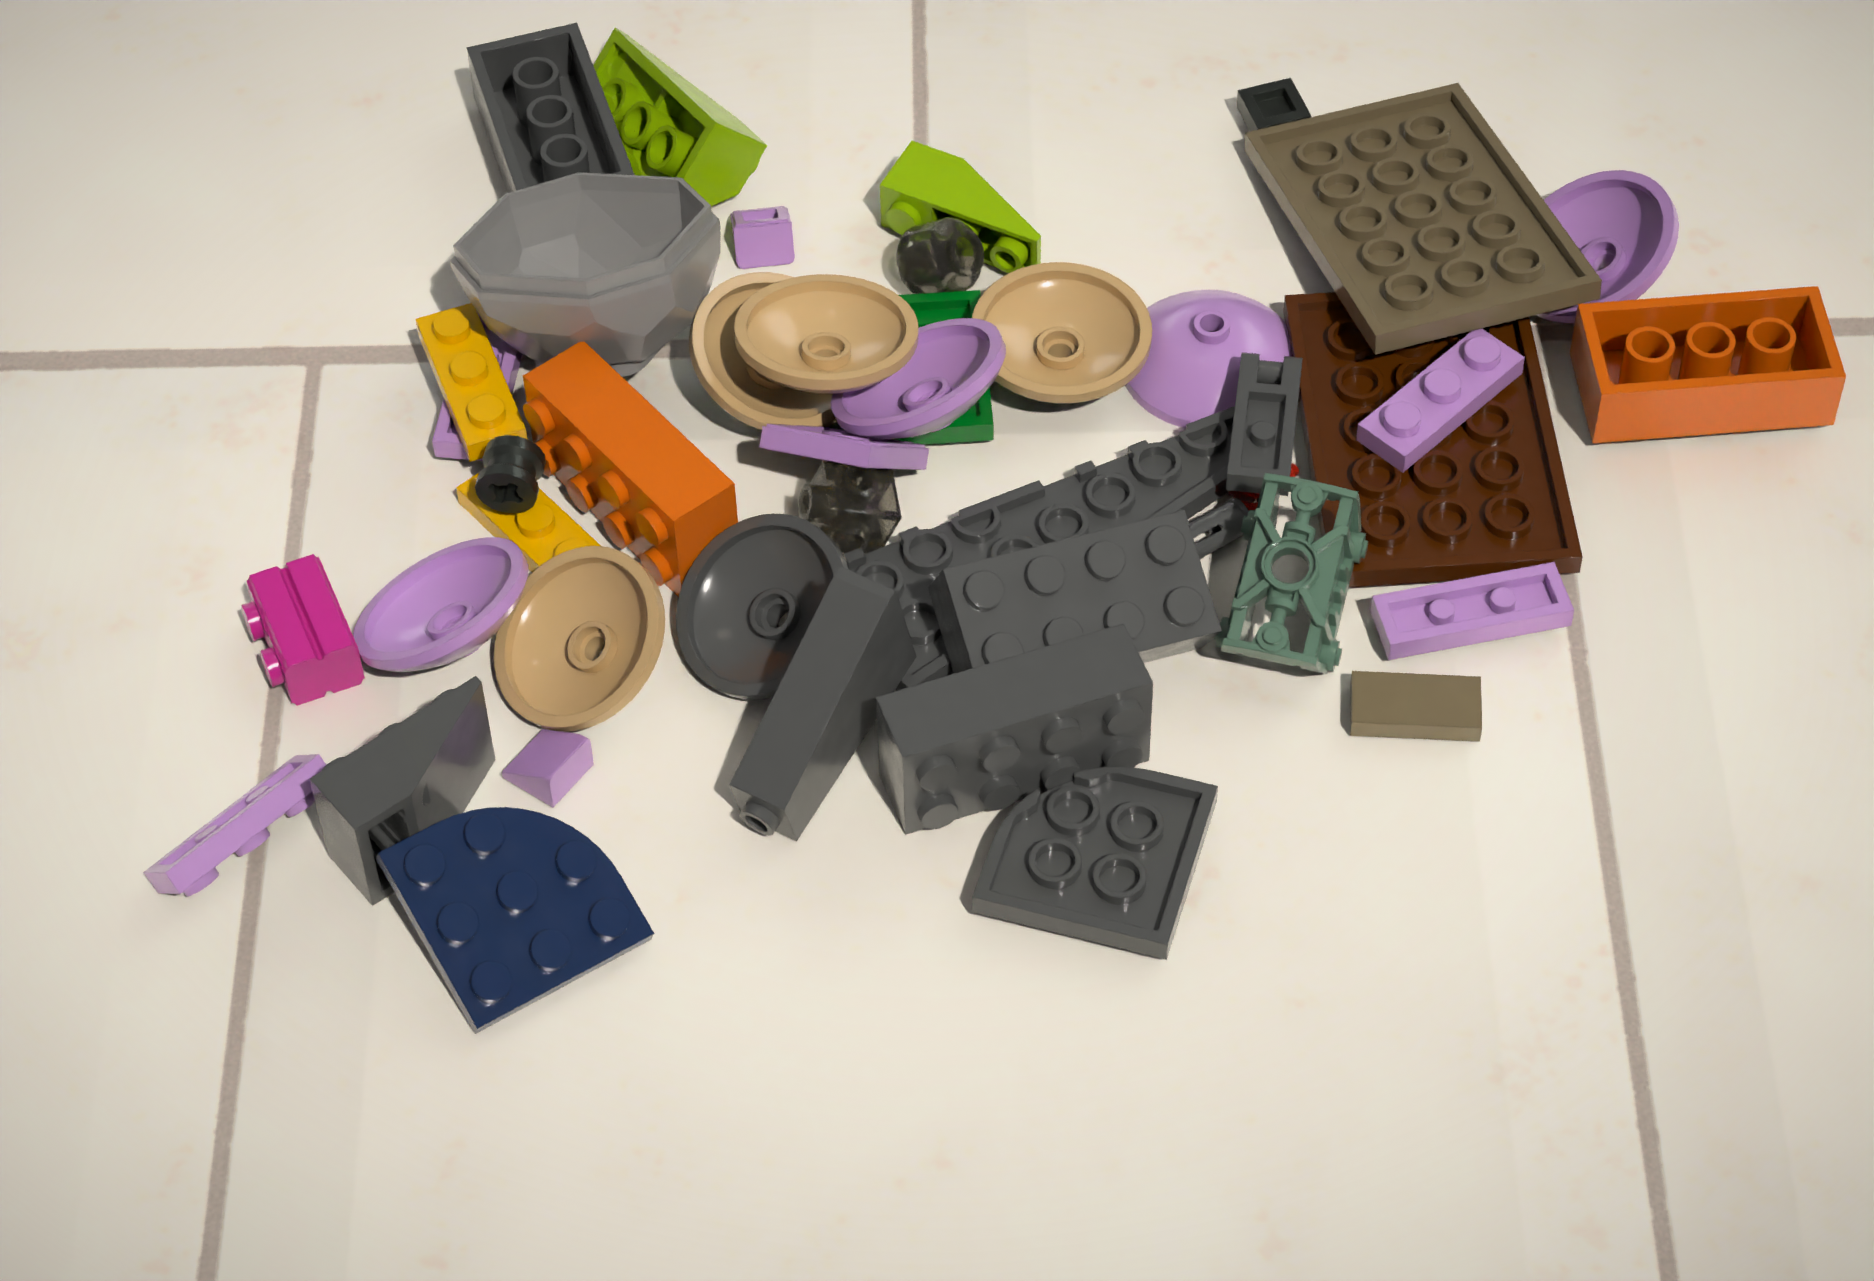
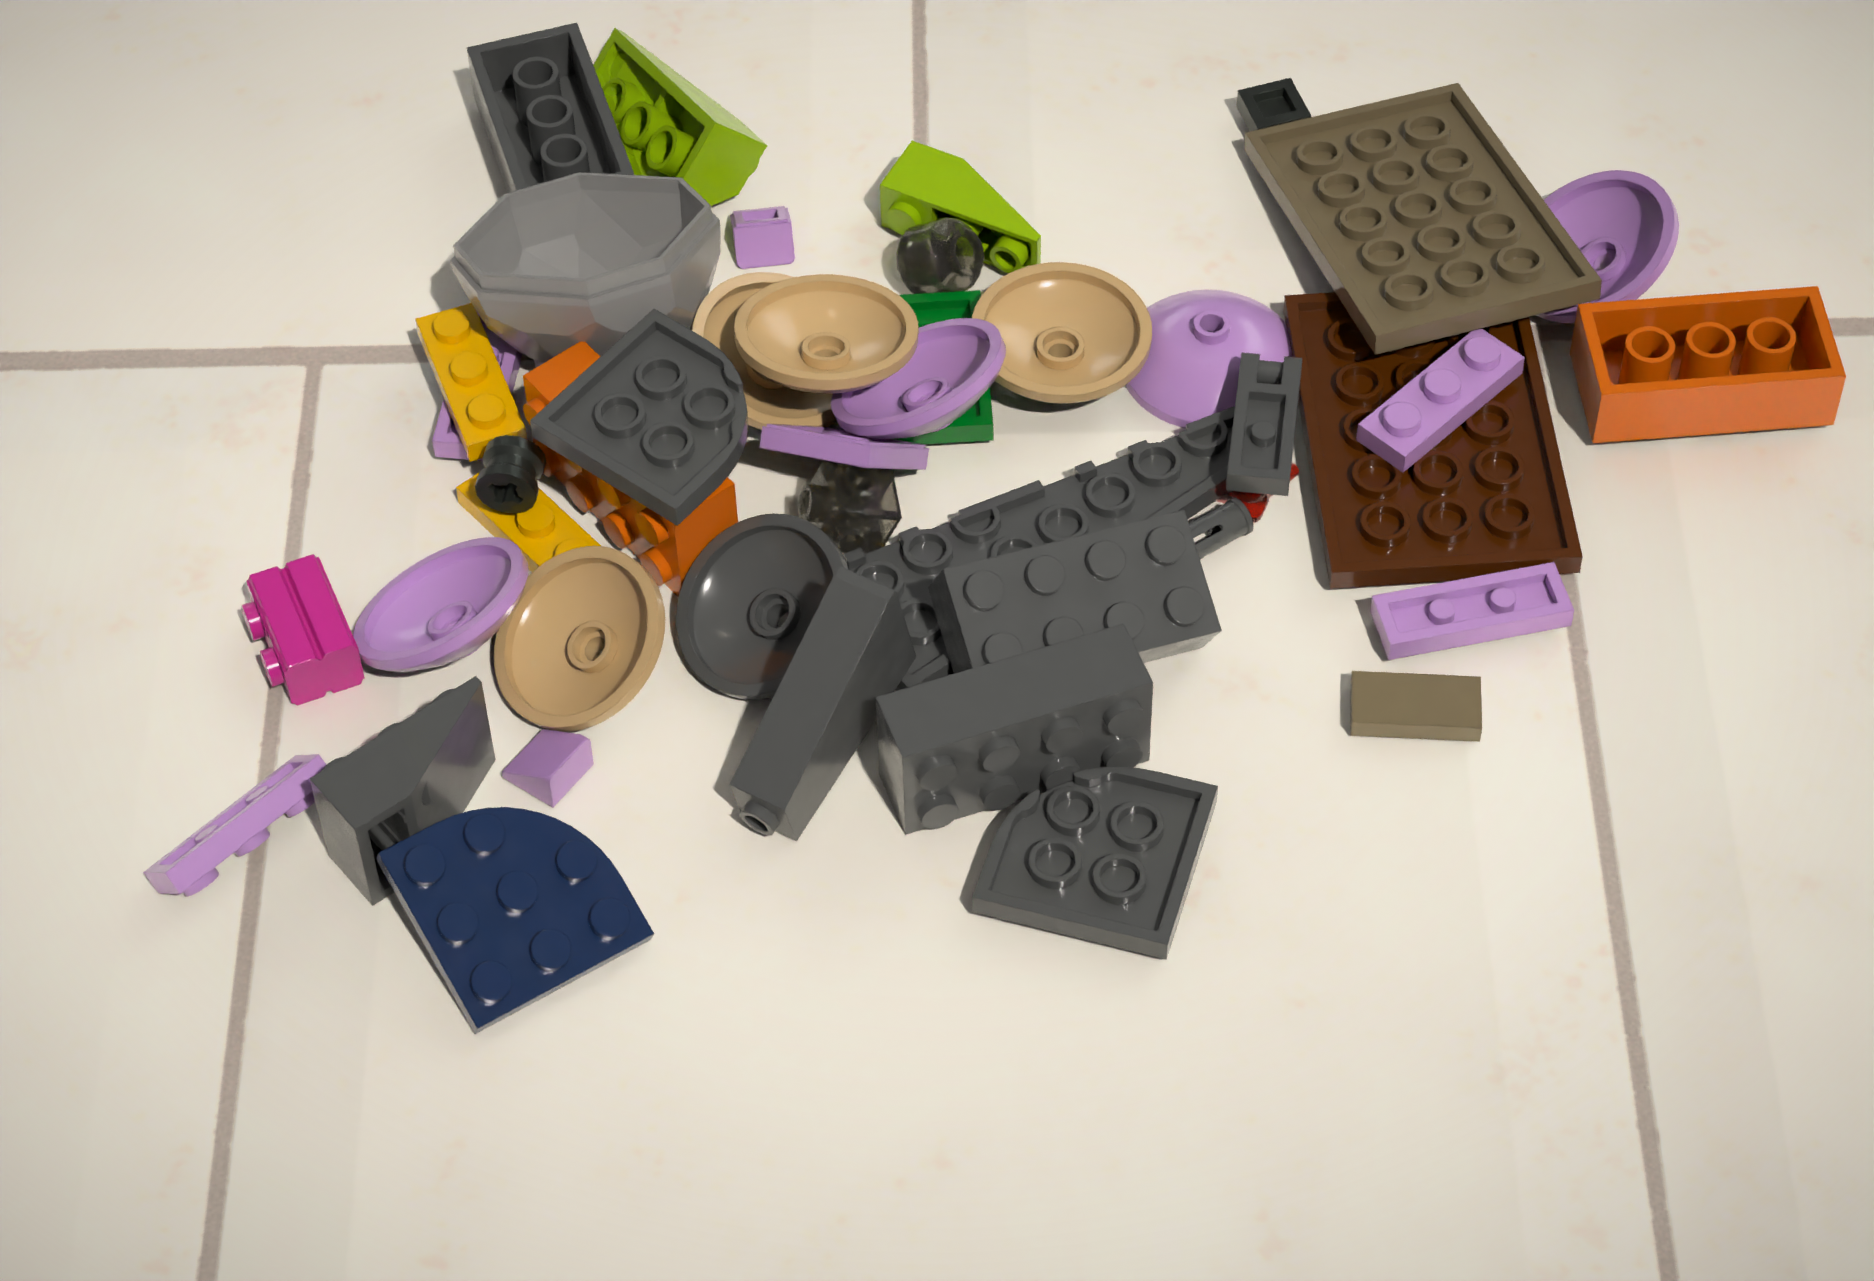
sand green piece [1214,473,1368,674] -> none
none -> dark grey plate [530,309,748,526]

